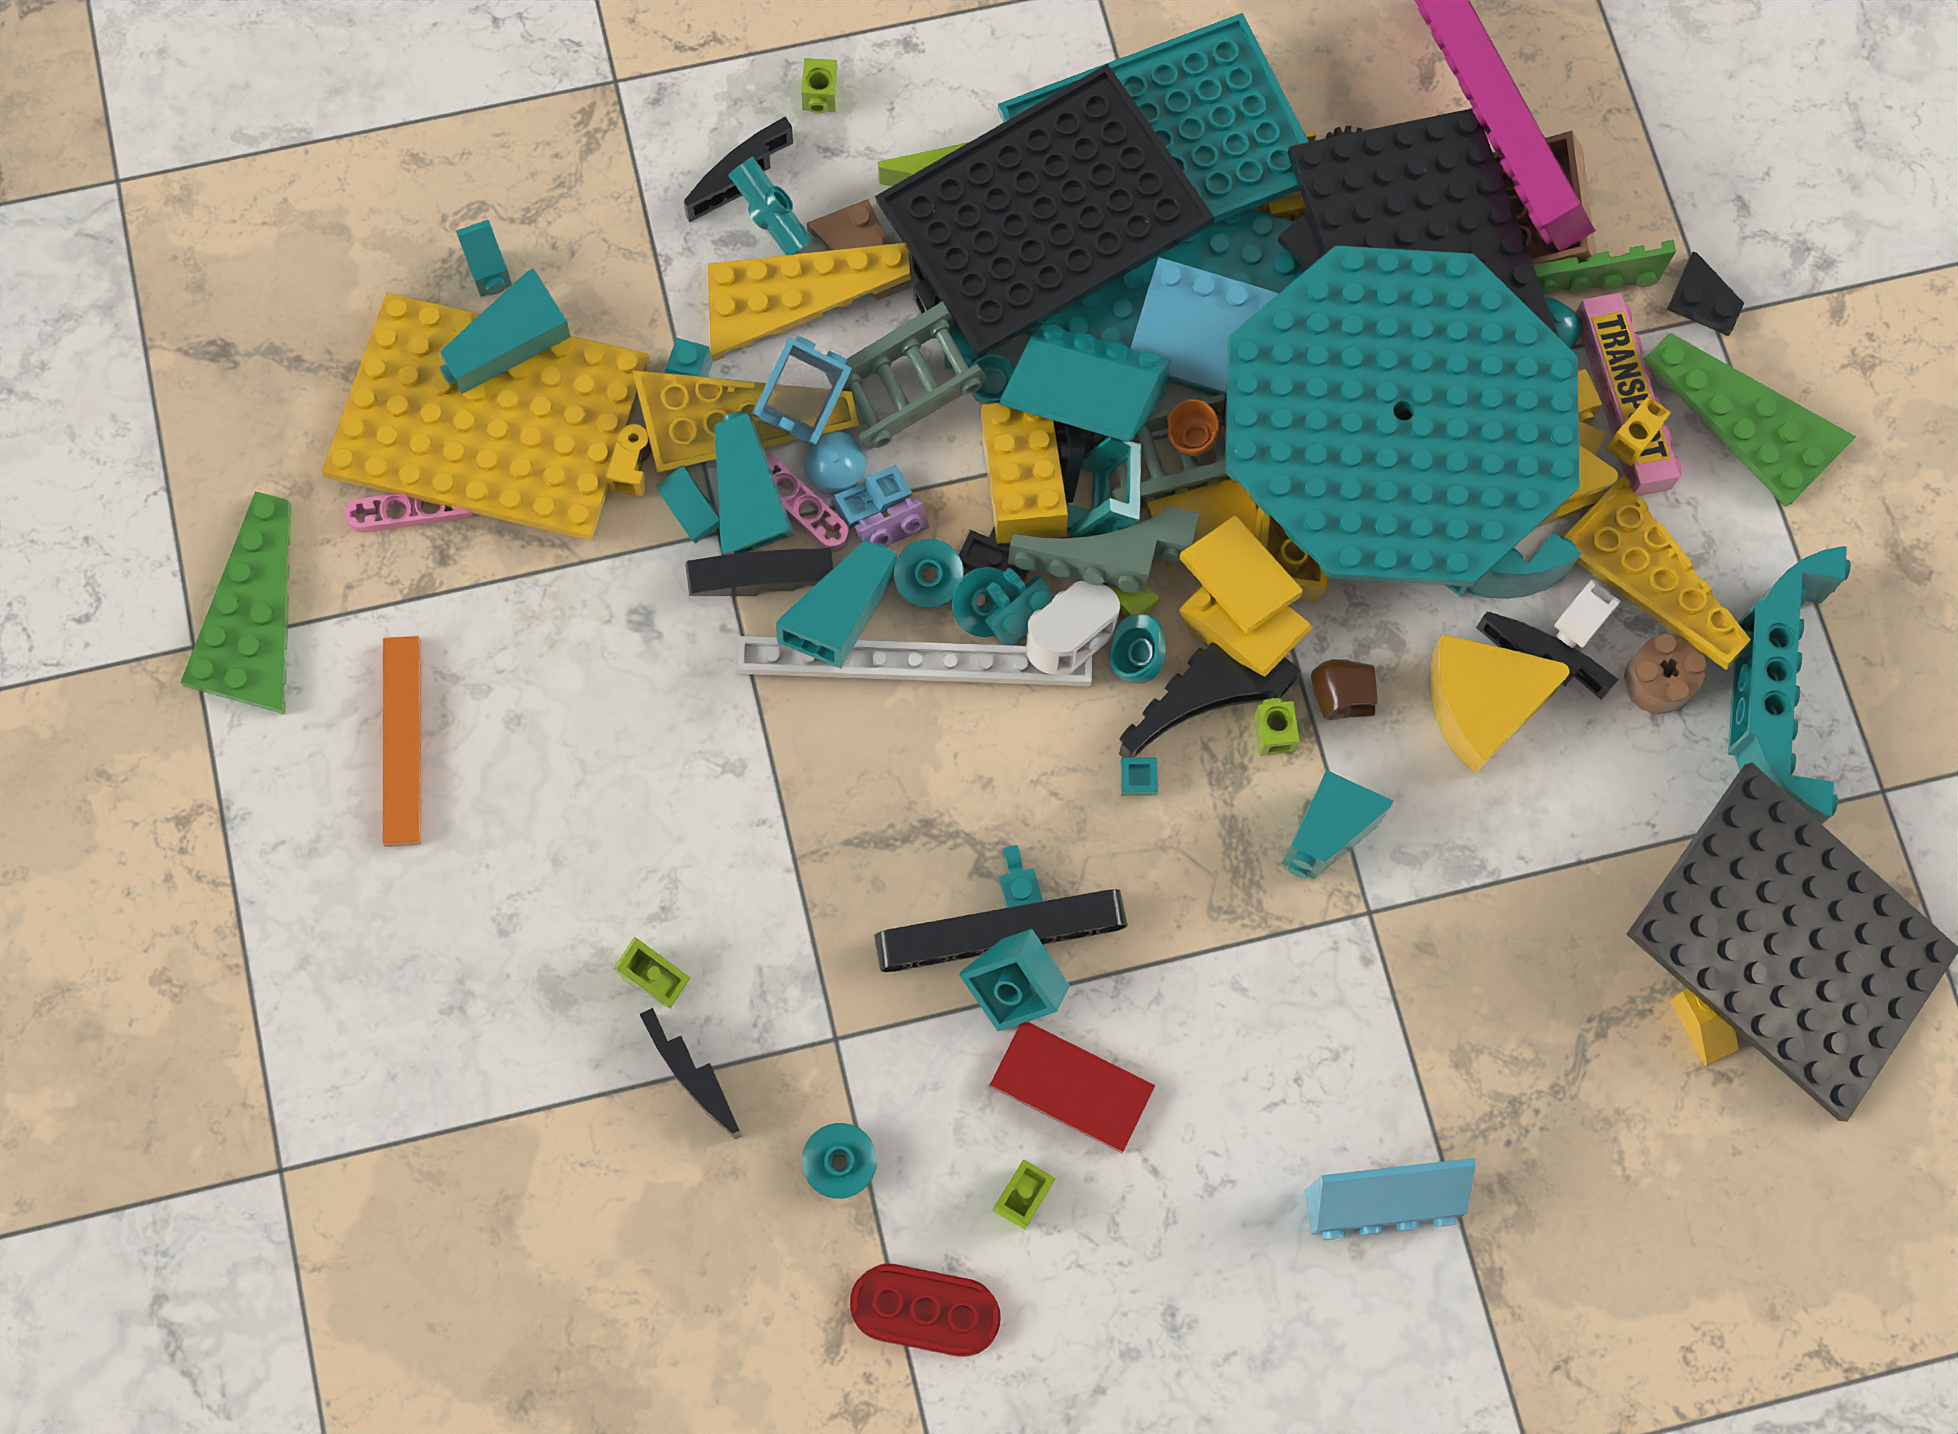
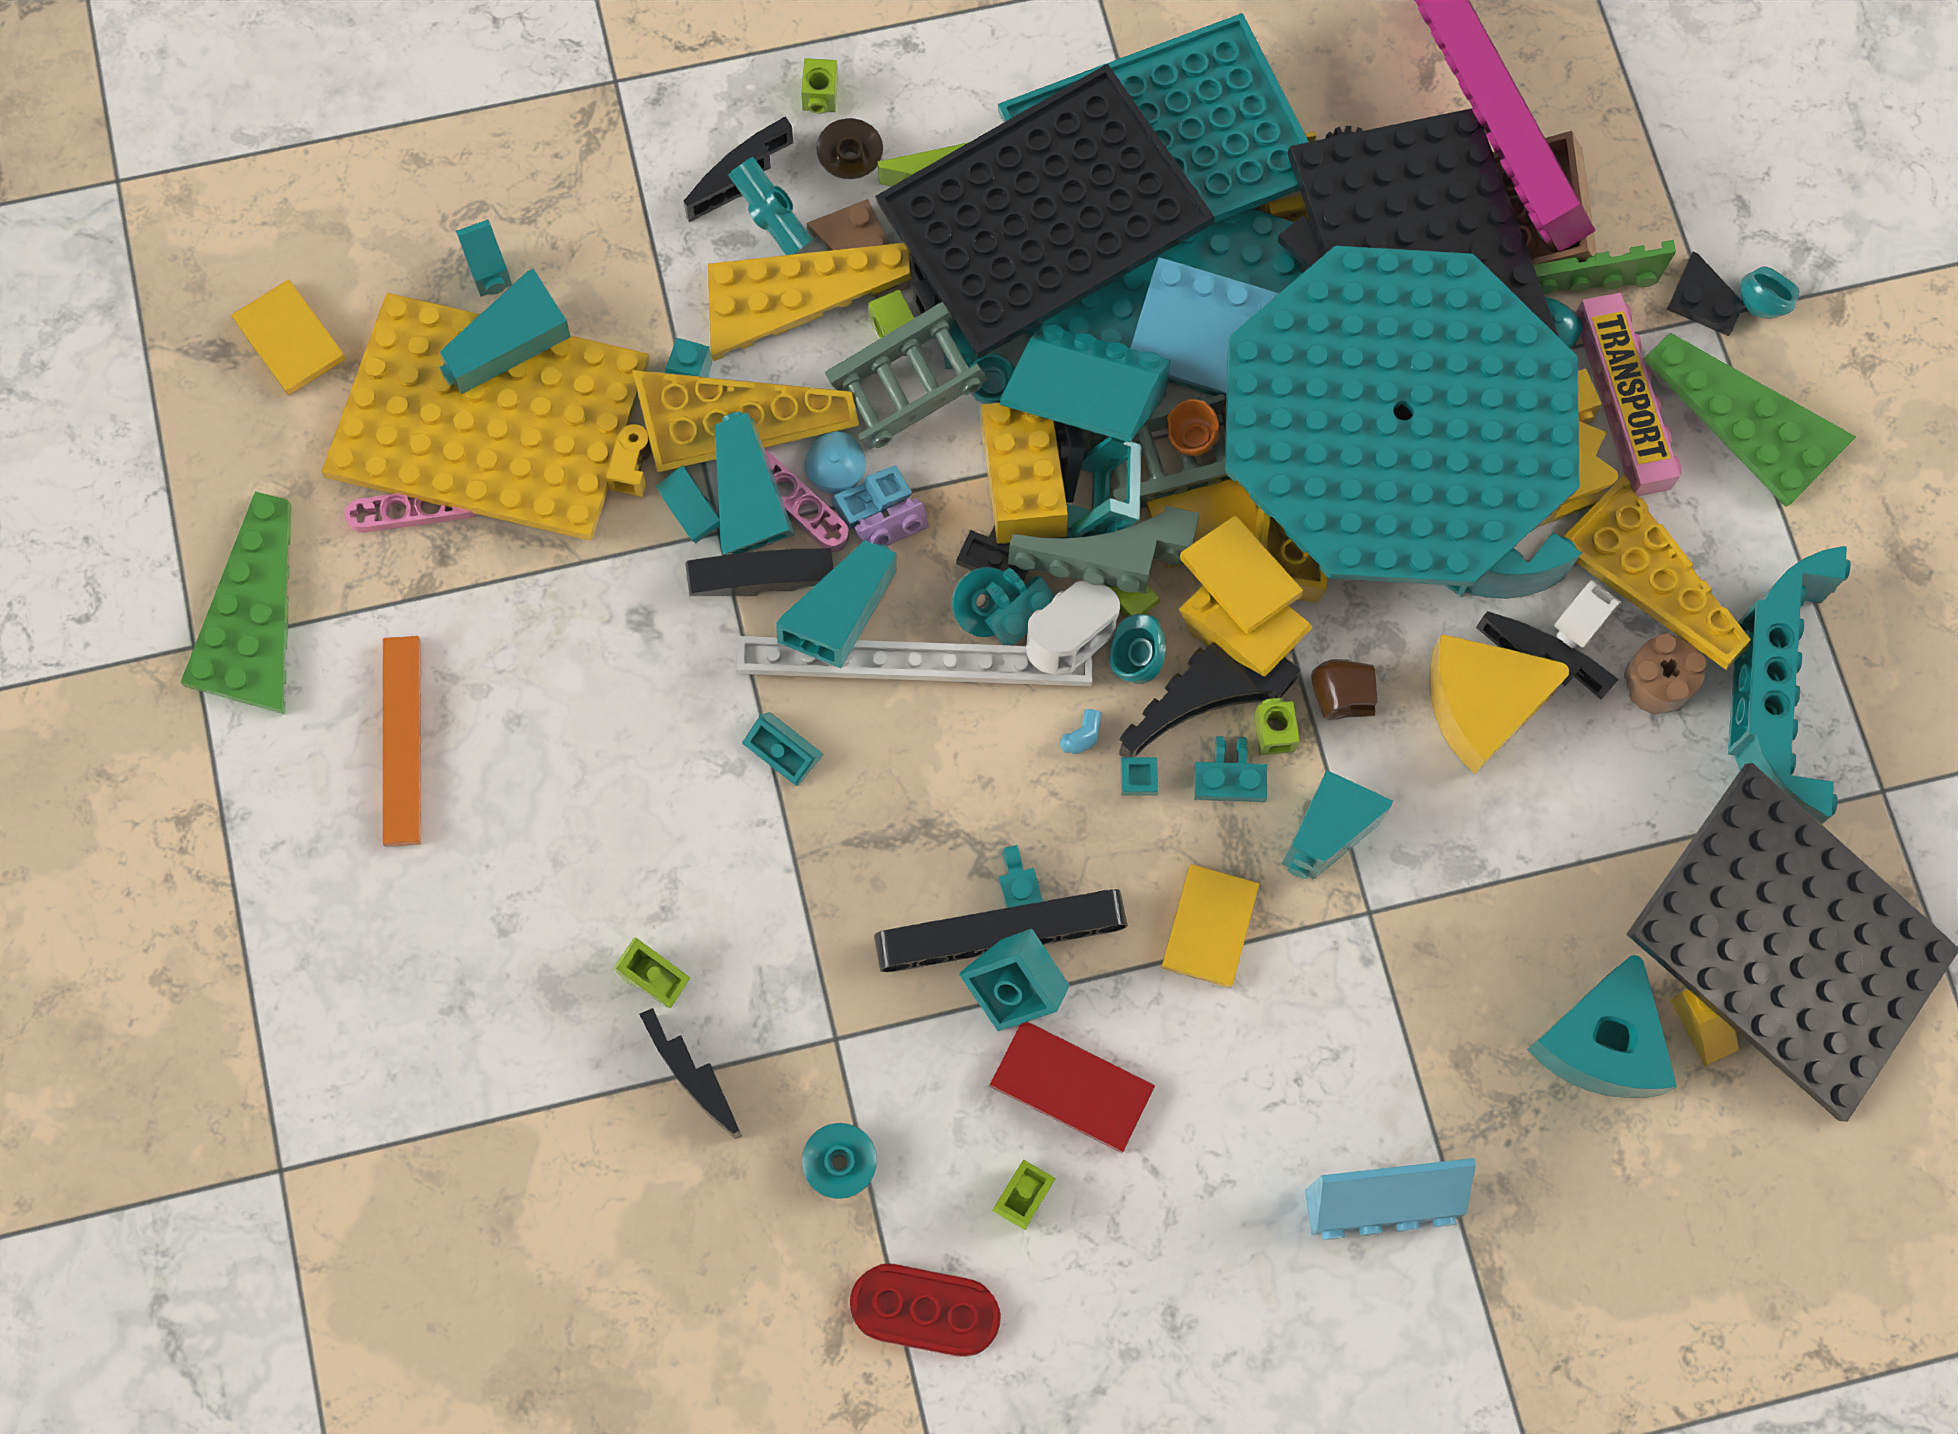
window [751,335,852,446] -> none
teal dish [894,538,964,608] -> none
yellow leg [1606,396,1671,467] -> none
none -> yellow tile [231,279,346,396]
none -> teal slope [742,712,823,786]
none -> dark brown dish [816,118,883,179]
none -> lime brick [869,289,914,339]
none -> medium azure arm [1060,709,1102,754]
none -> yellow tile [1161,864,1260,988]
none -> teal hinge [1194,736,1267,802]
none -> teal piece [1527,955,1677,1098]
none -> teal hat [1740,266,1800,319]

